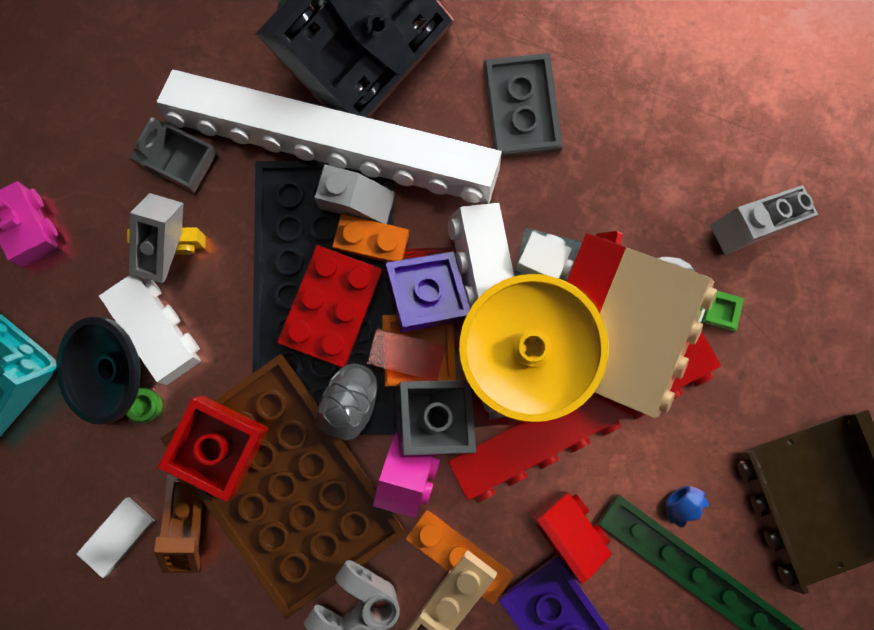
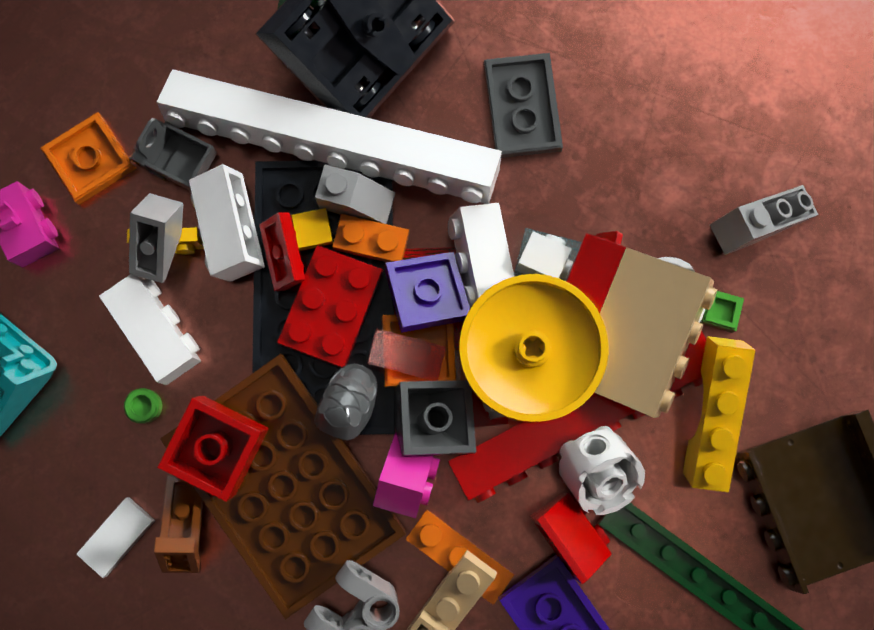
black dish [56,317,141,424] -> none
blue plate [666,486,709,527] -> none
none -> orange tile [40,112,137,205]
none -> white brick [189,164,265,282]
none -> red plate [259,212,306,291]
none -> yellow tile [292,208,333,251]
none -> white brick [559,426,645,515]
none -> yellow arch [683,336,755,492]

